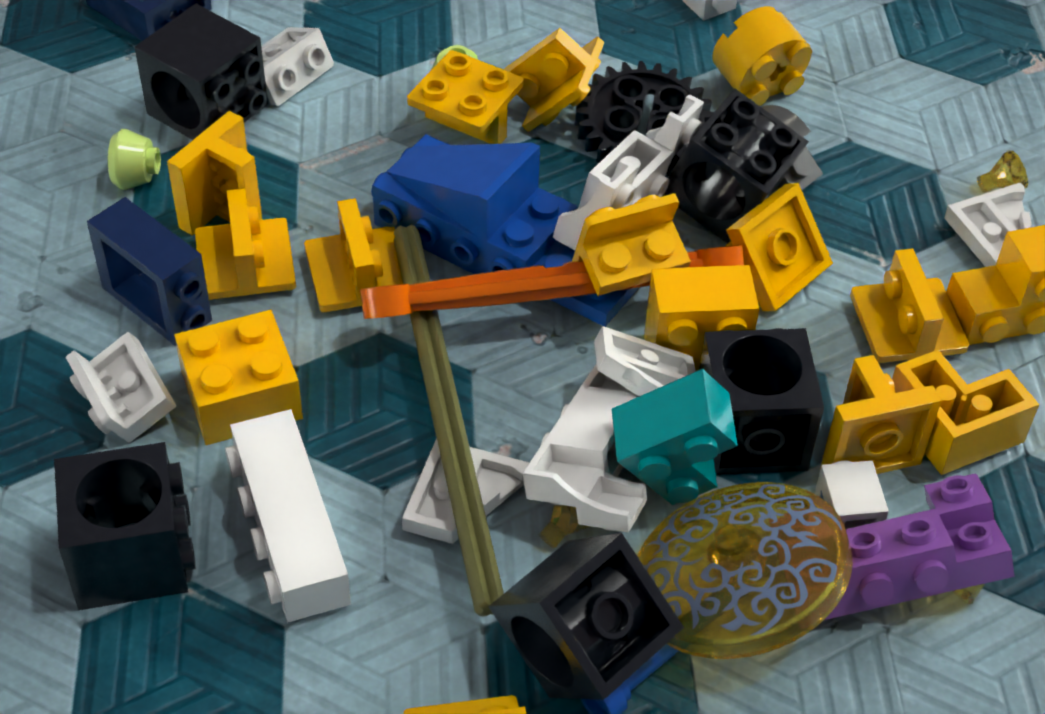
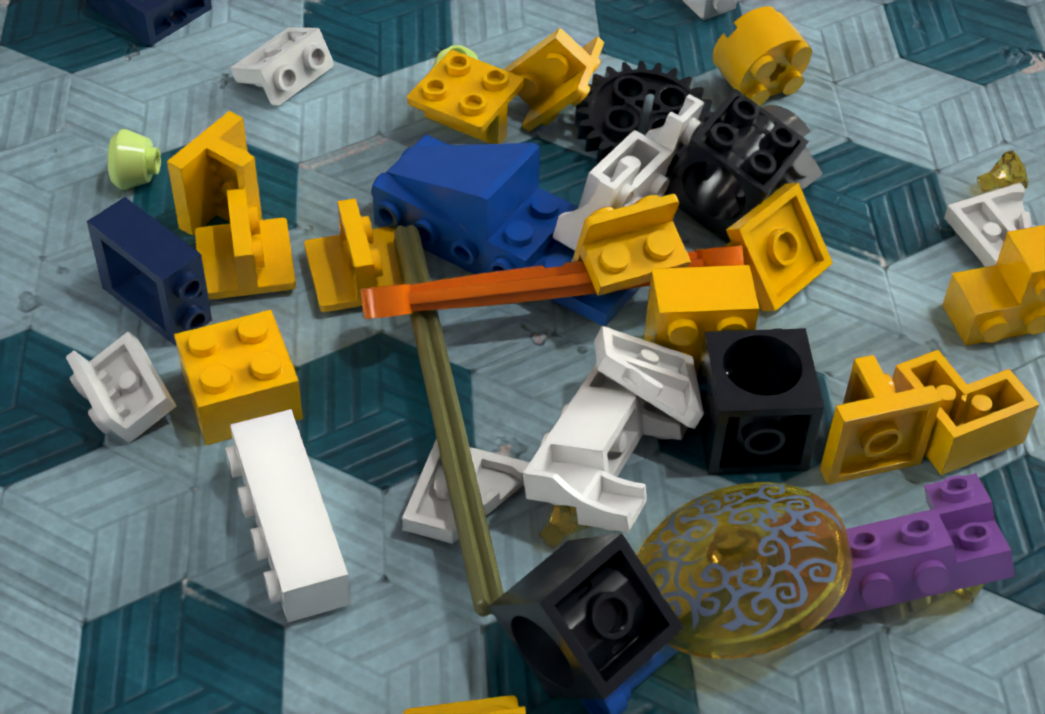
black brick [54,442,196,611] -> none
black brick [134,4,268,140] -> none
teal brick [611,369,738,505] -> none
white brick [814,460,889,533] -> none
yellow bracket [850,248,969,363] -> none

